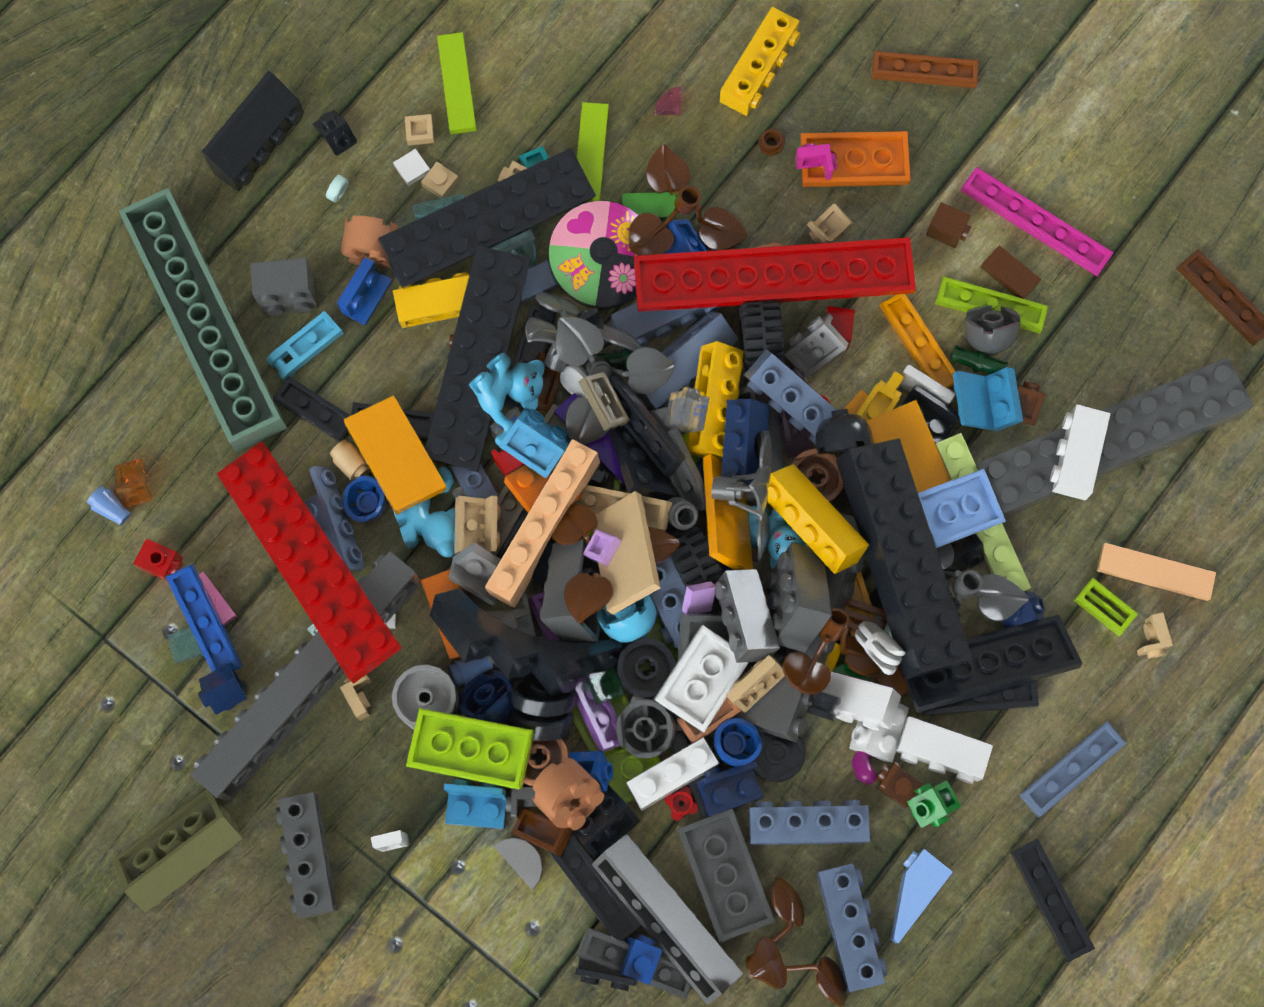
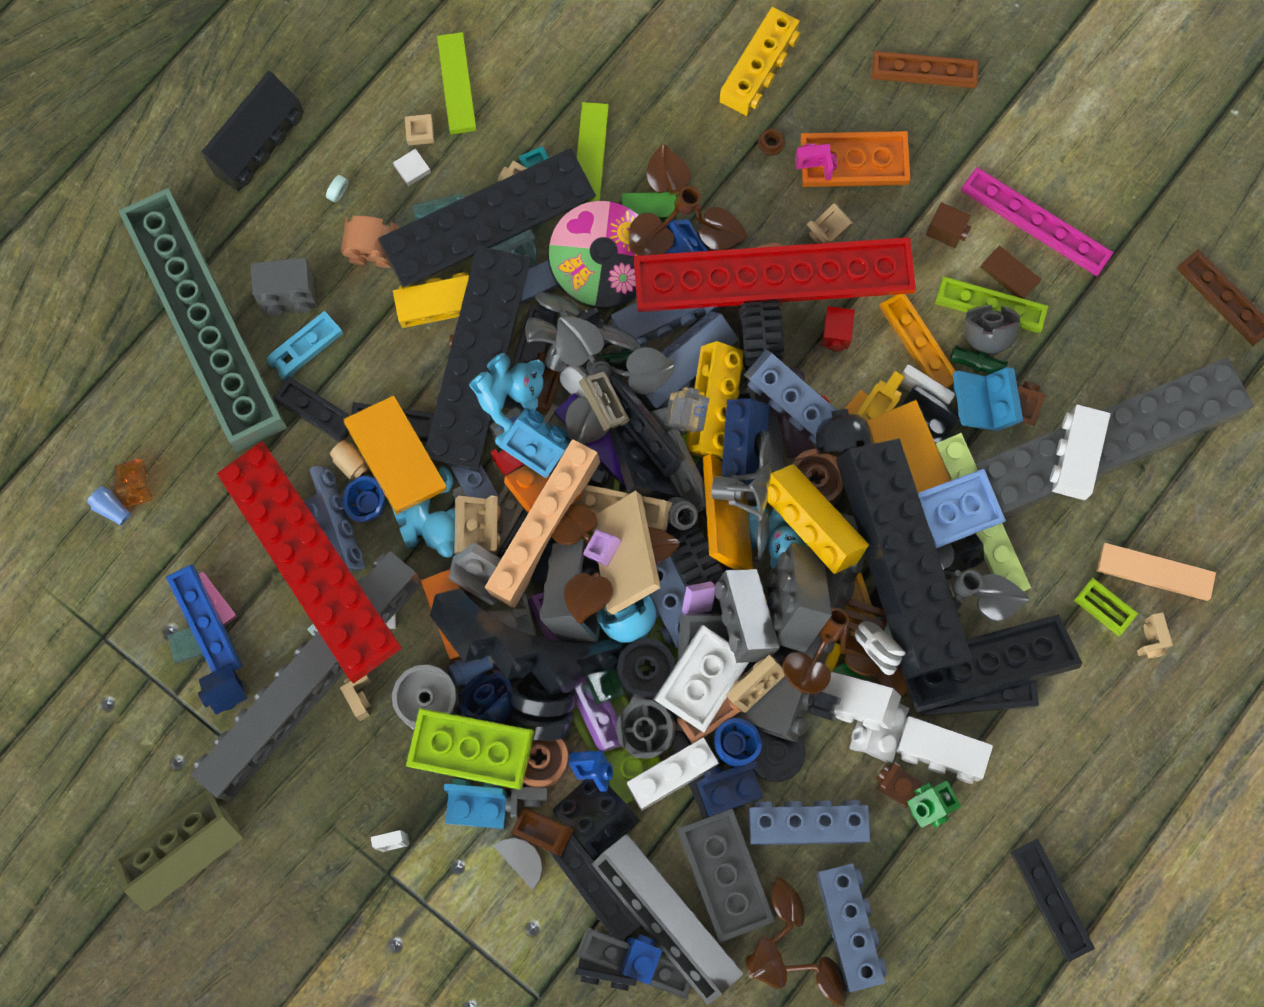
red brick [133,538,183,582] -> none
dark grey brick [276,792,338,918] -> none
black bracket [313,110,357,156] -> none
blue bracket [337,257,392,325] -> none
tan plate [421,162,459,200] -> none
nougat brick [532,758,604,830] -> none
clear pink tile [654,87,681,115] -> none
red plate [664,787,698,821] -> none
light grey bracket [784,313,849,378] -> none
magenta arm [852,751,877,785] -> none
light blue slope [890,849,952,943] -> none
dark blue bracket [1002,591,1045,629] -> none
sand blue tile [1019,721,1127,818] -> none

